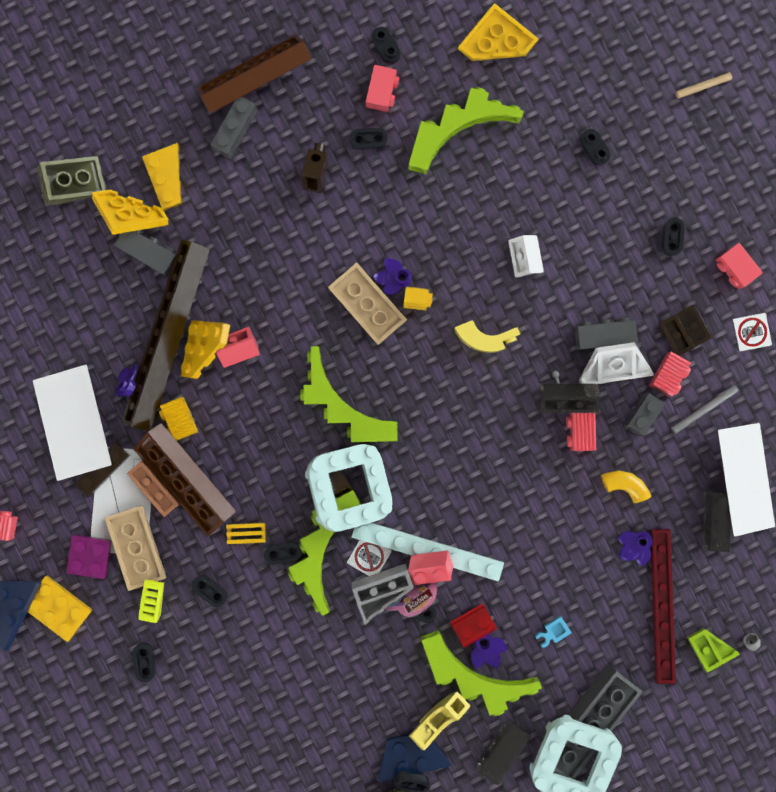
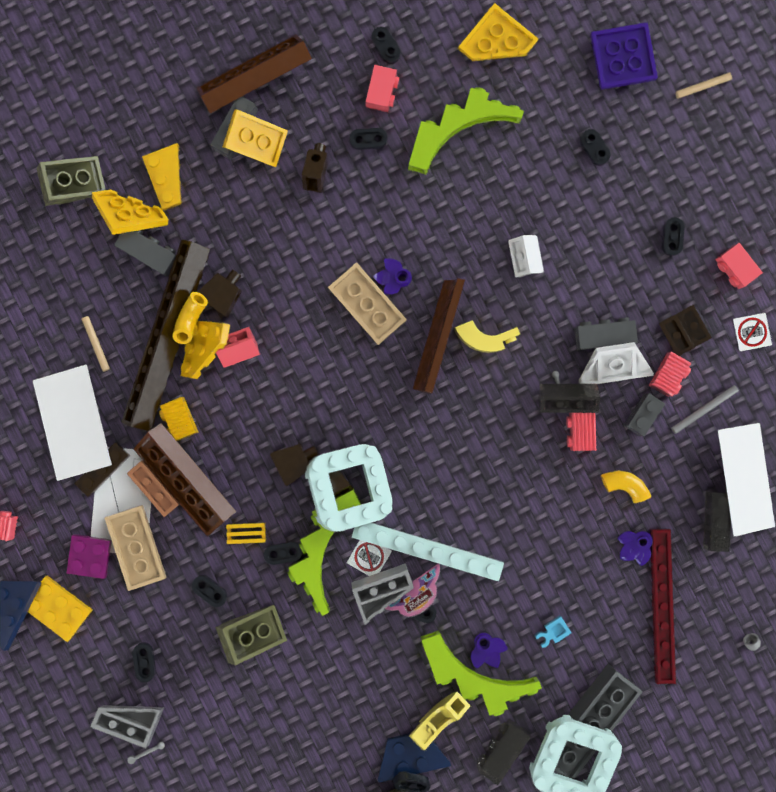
dark purple plate [115,364,137,397] -> none
neon yellow slope [138,579,164,623] -> none
lime arch [300,346,398,442] -> none
yellow brick [403,287,433,311] -> none
coral brick [408,550,453,585] -> none
red plate [450,603,497,648] -> none
lime wing [687,628,740,673] -> none
none -> tan bar [82,316,110,372]
none -> light grey wedge [91,705,164,748]
none -> light grey hinge [127,742,165,764]
none -> yellow cylinder [173,292,208,344]
none -> dark brown torso [198,269,242,318]
none -> olive slope [215,605,287,665]
none -> yellow plate [222,109,288,167]
none -> dark brown torso [270,444,319,486]
none -> reddish brown arch [413,278,465,394]
none -> dark purple plate [590,22,658,90]

